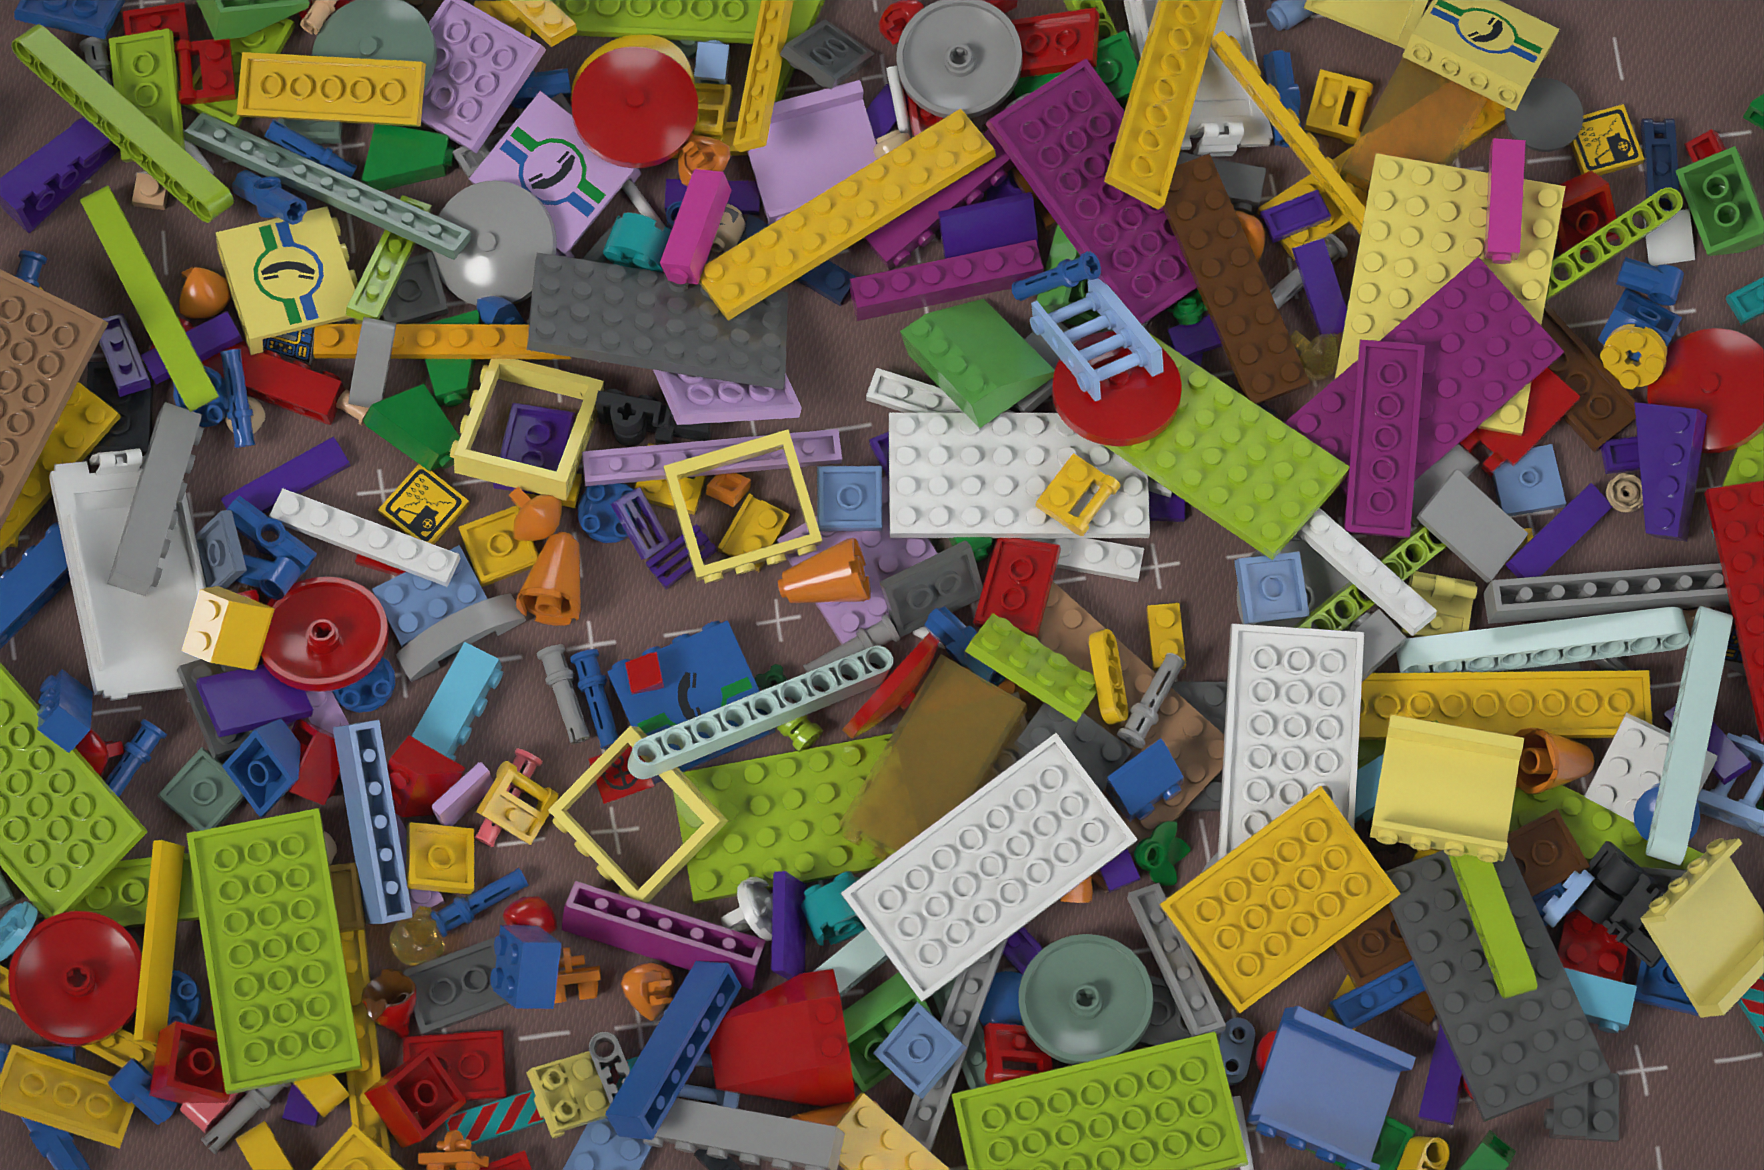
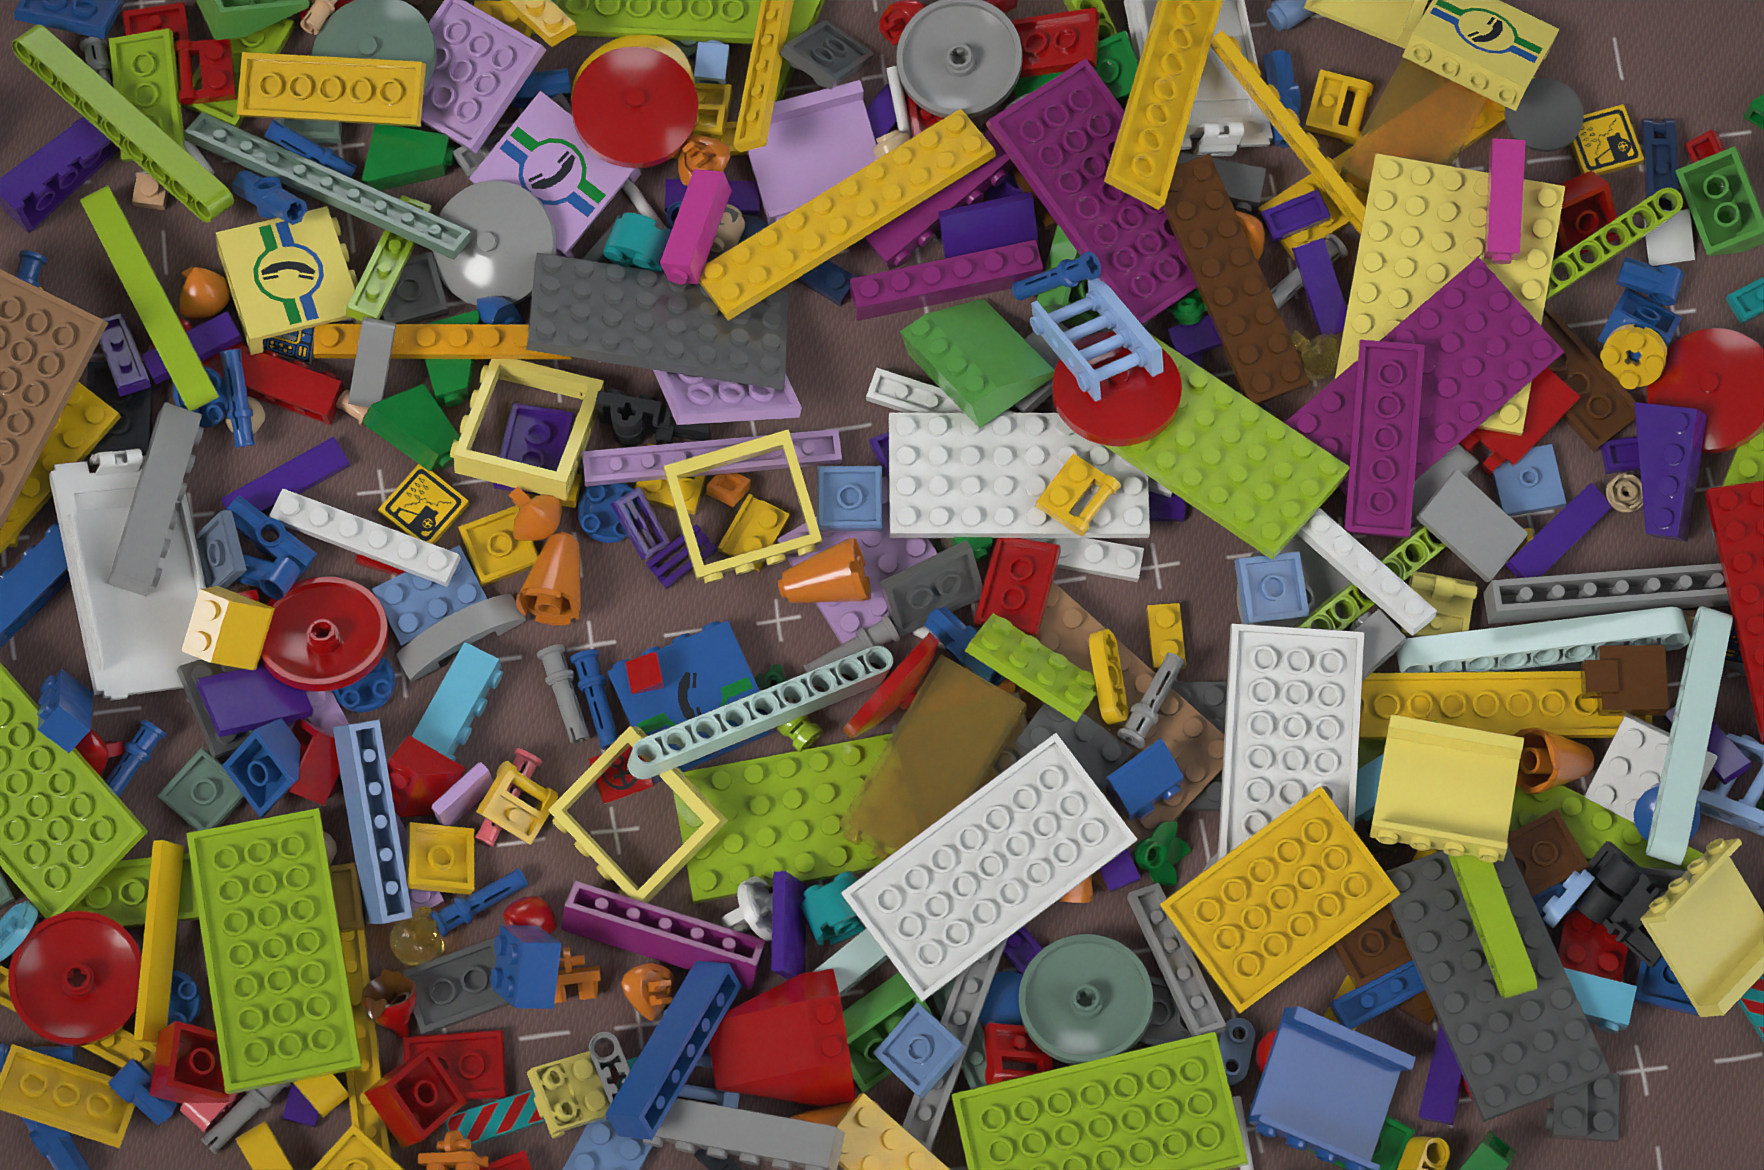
none -> reddish brown piece [1580,645,1669,716]

